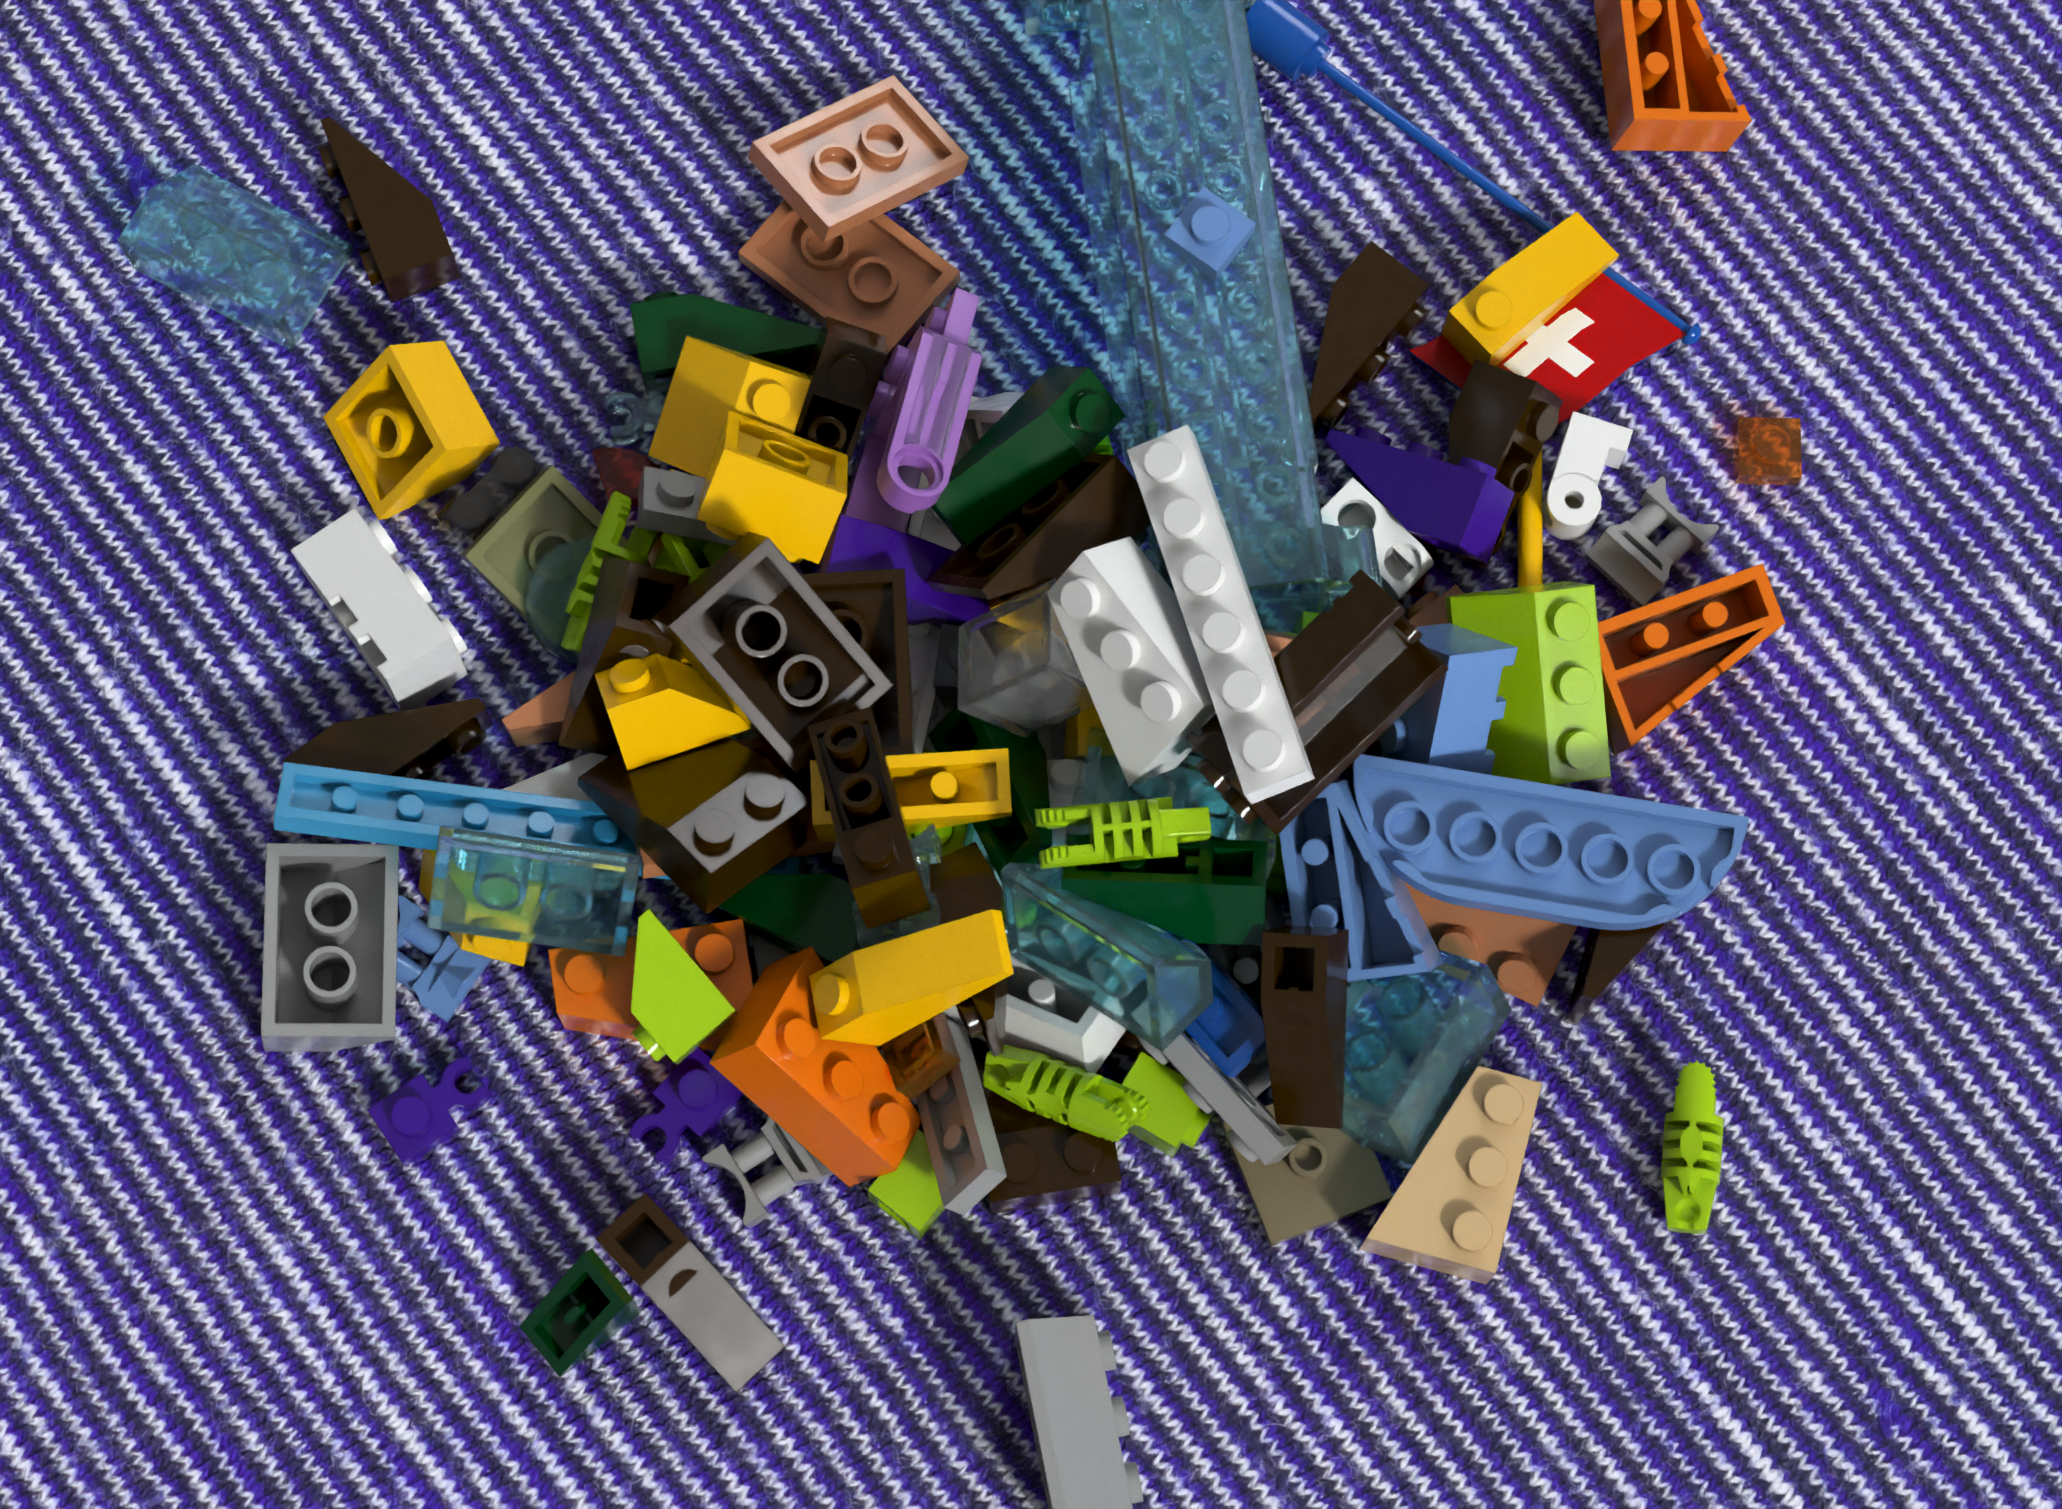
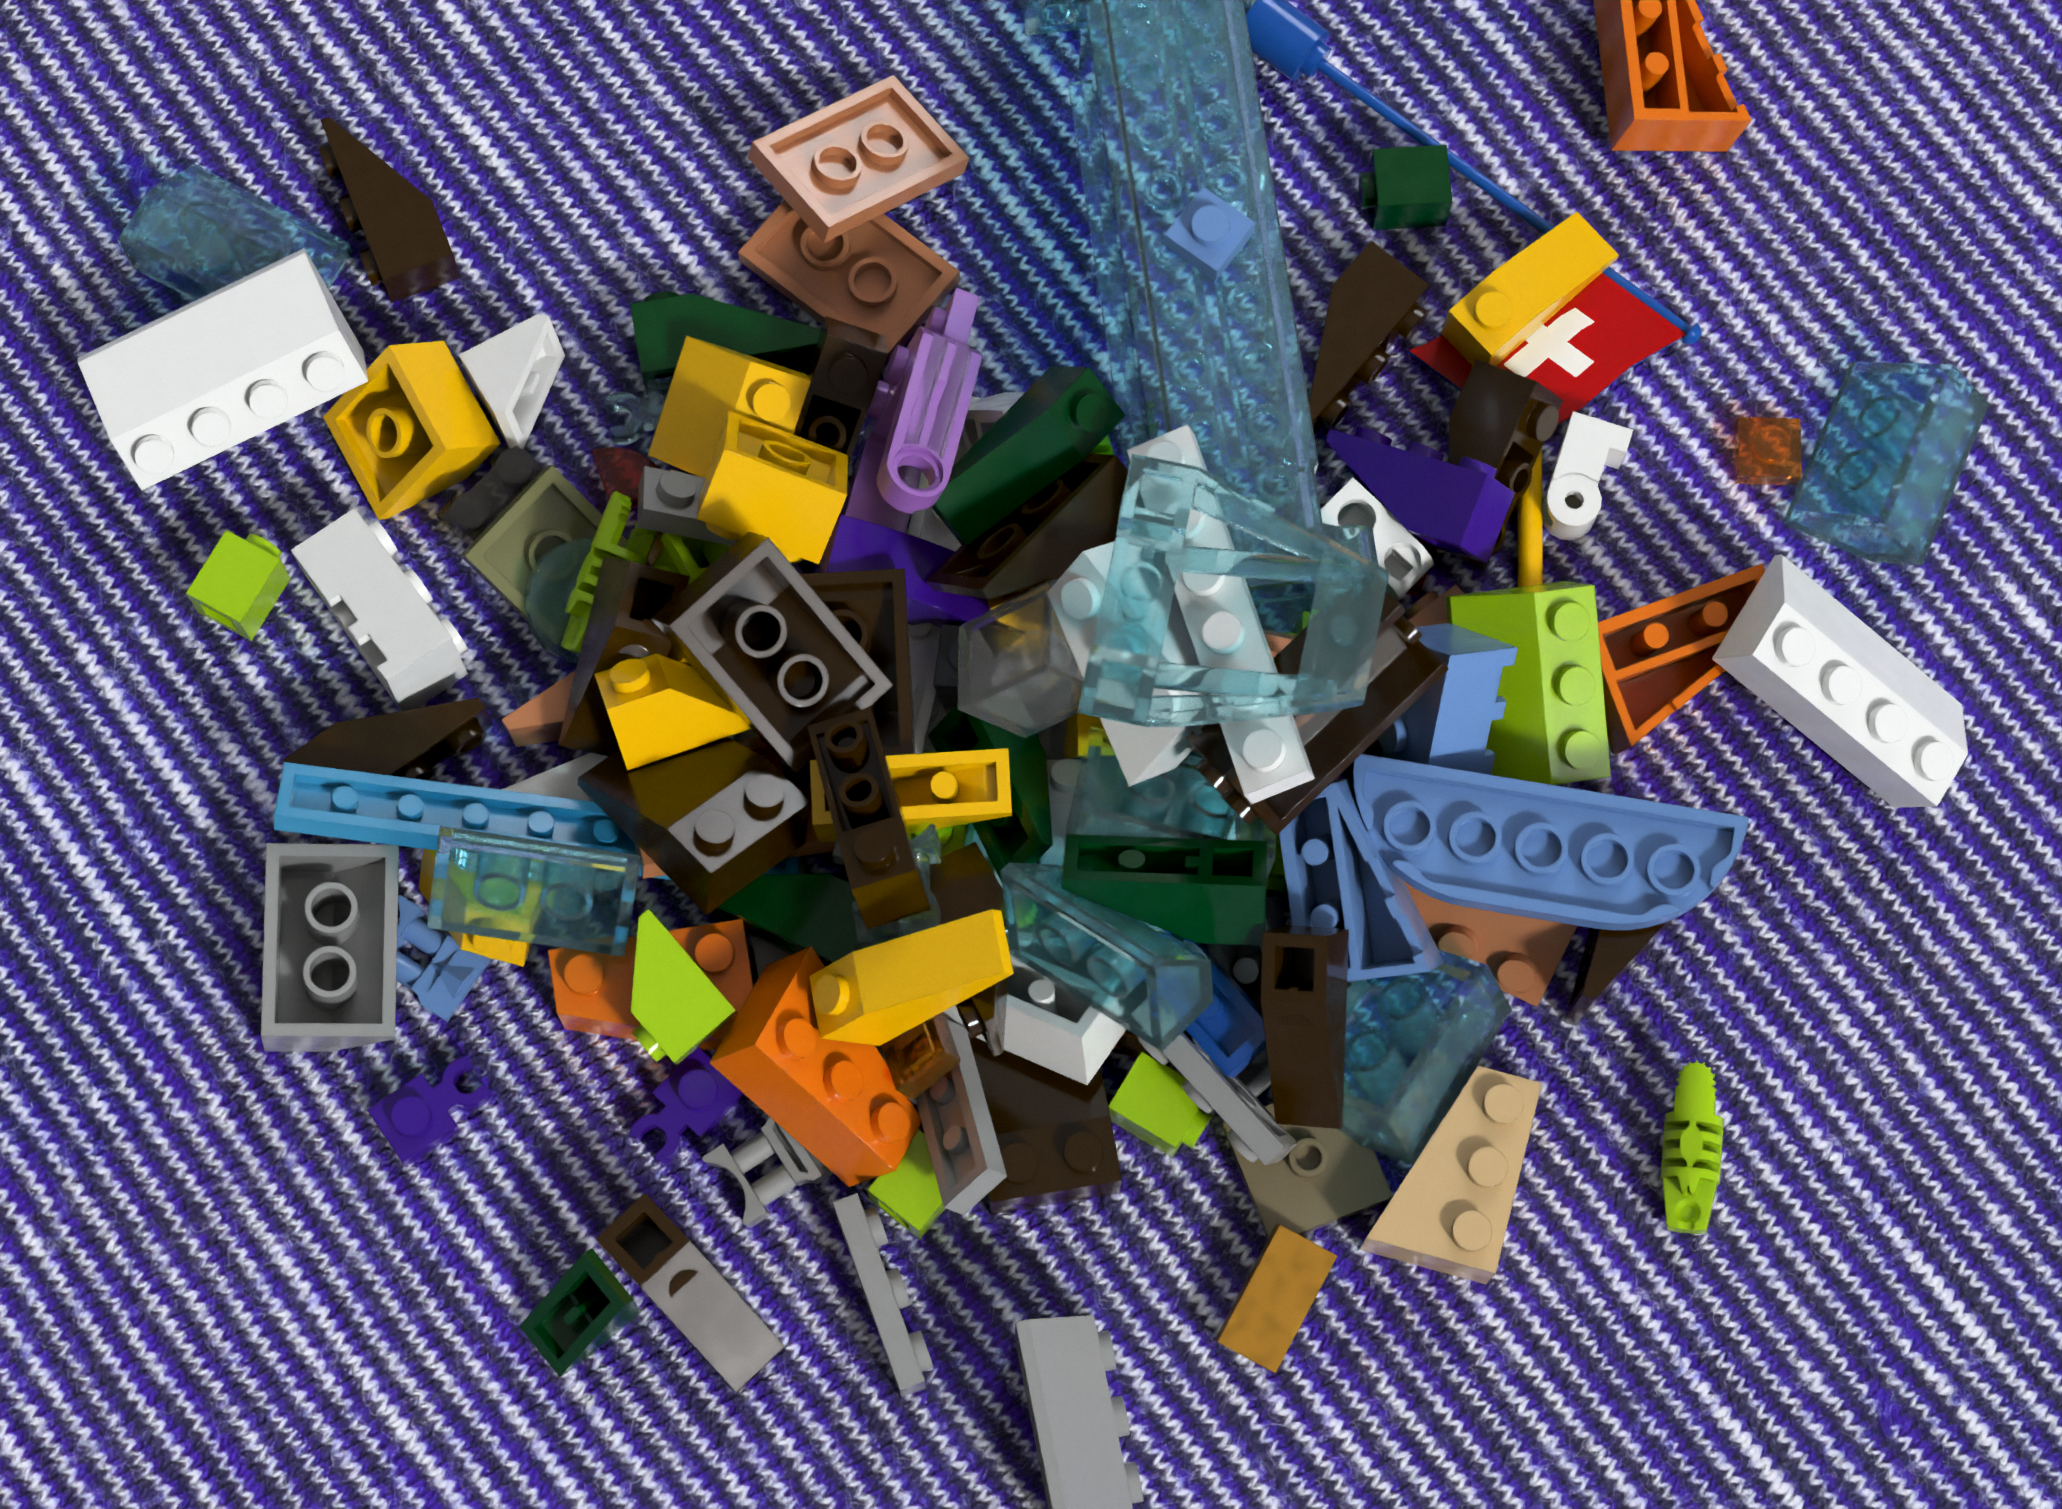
lime hinge [983,1044,1151,1142] -> none
lime hinge [1034,797,1212,869] -> none
light grey piece [1584,476,1719,607] -> none
none -> white slope [78,248,368,491]
none -> lime brick [186,530,291,641]
none -> white slope [459,314,565,452]
none -> light grey plate [833,1193,934,1398]
none -> clear light blue windscreen [1077,454,1389,727]
none -> pearl gold tile [1214,1223,1337,1373]
none -> dark green brick [1358,145,1453,230]
none -> white slope [1712,554,1968,808]
none -> clear light blue slope [1784,362,1990,566]

